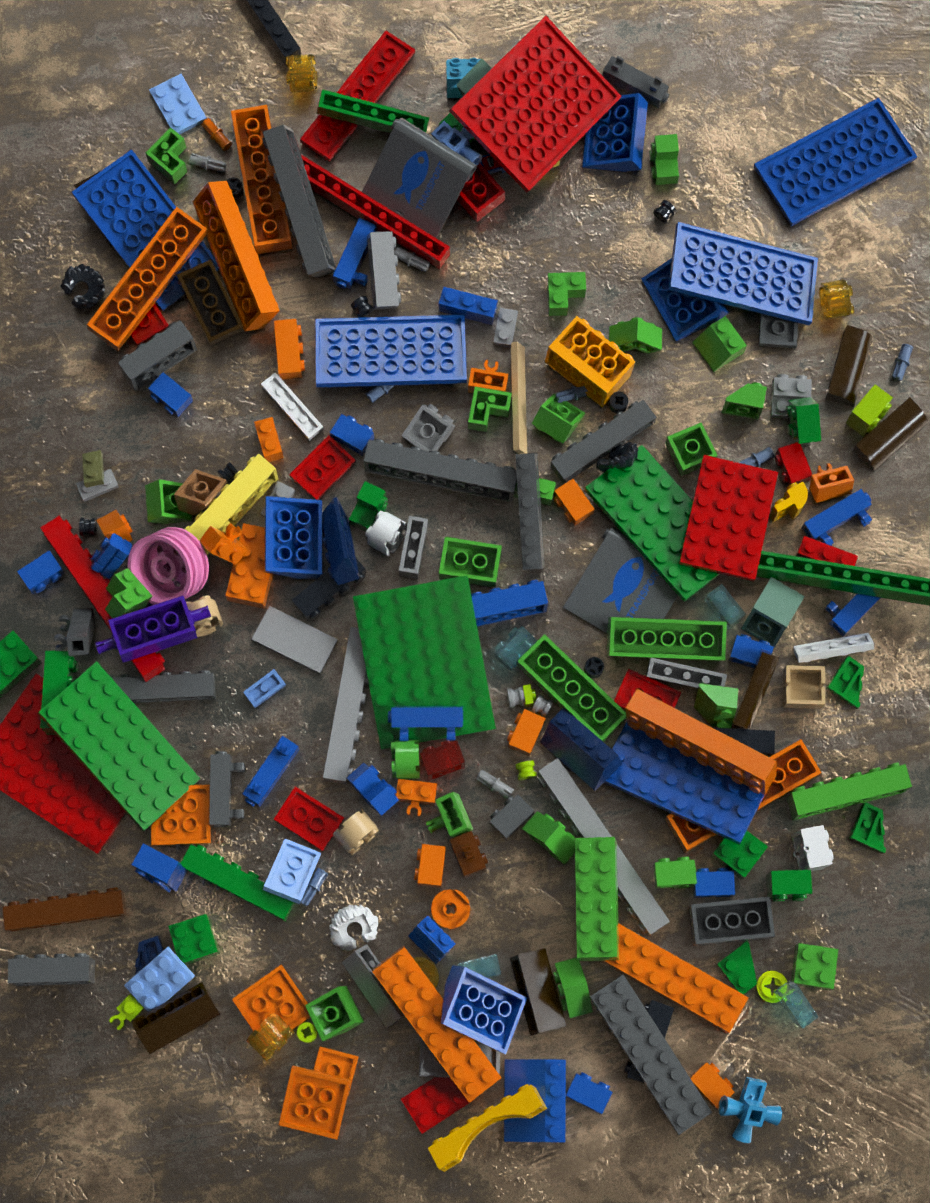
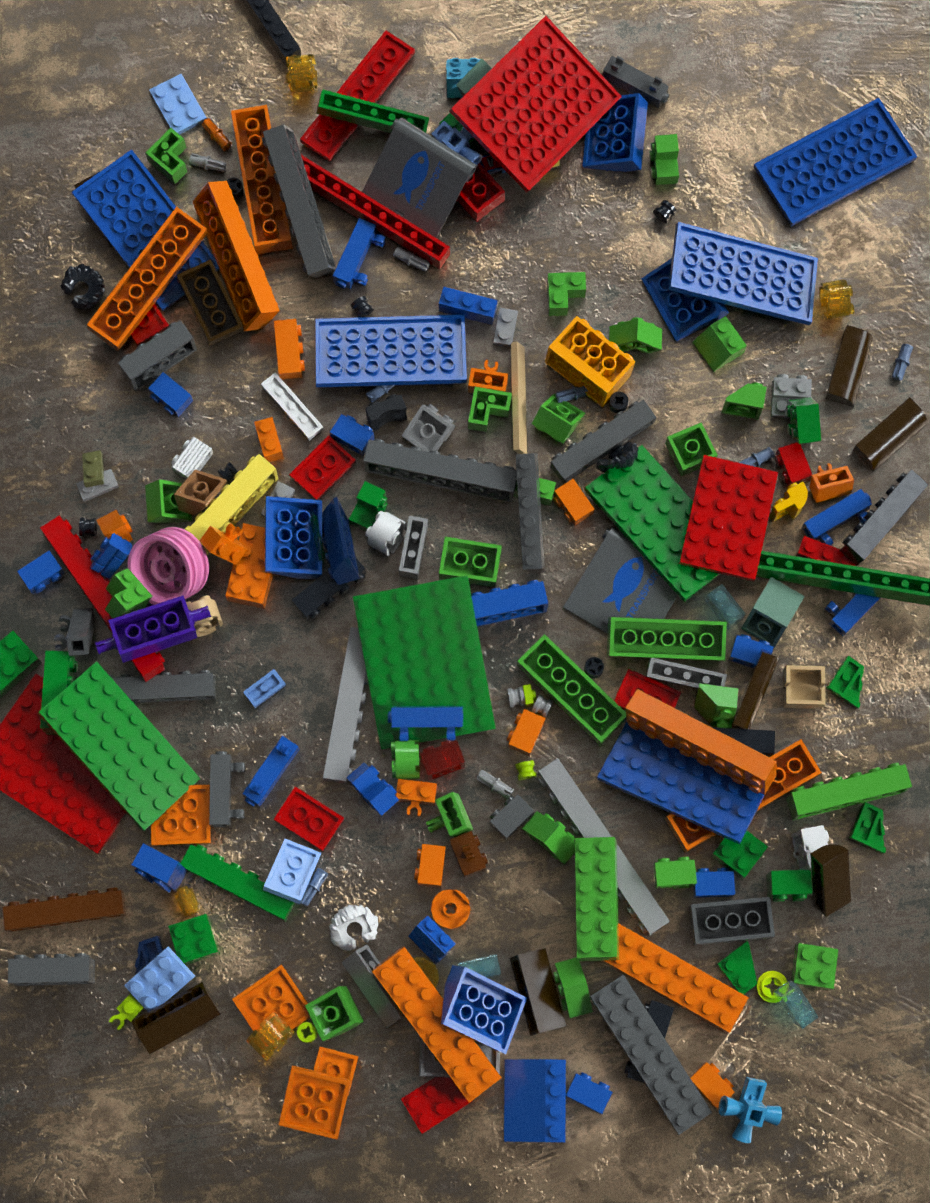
light grey tile [252,606,338,674] -> none
tan brick [333,809,379,855] -> none
light grey brick [367,231,401,310] -> none
yellow arch [428,1084,547,1172] -> none
clear light blue brick [494,626,538,671] -> none
dark blue slope [540,708,622,791] -> none
dark grey plate [759,313,798,349] -> none
white plate [794,633,874,663] -> none
lime brick [846,384,893,437] -> none
none -> white brick [171,437,213,479]
none -> clear yellow brick [174,886,199,917]
none -> dark green piece [310,512,326,566]
none -> black brick [366,394,407,432]
none -> dark brown brick [810,844,851,917]
none -> brick [839,469,928,566]

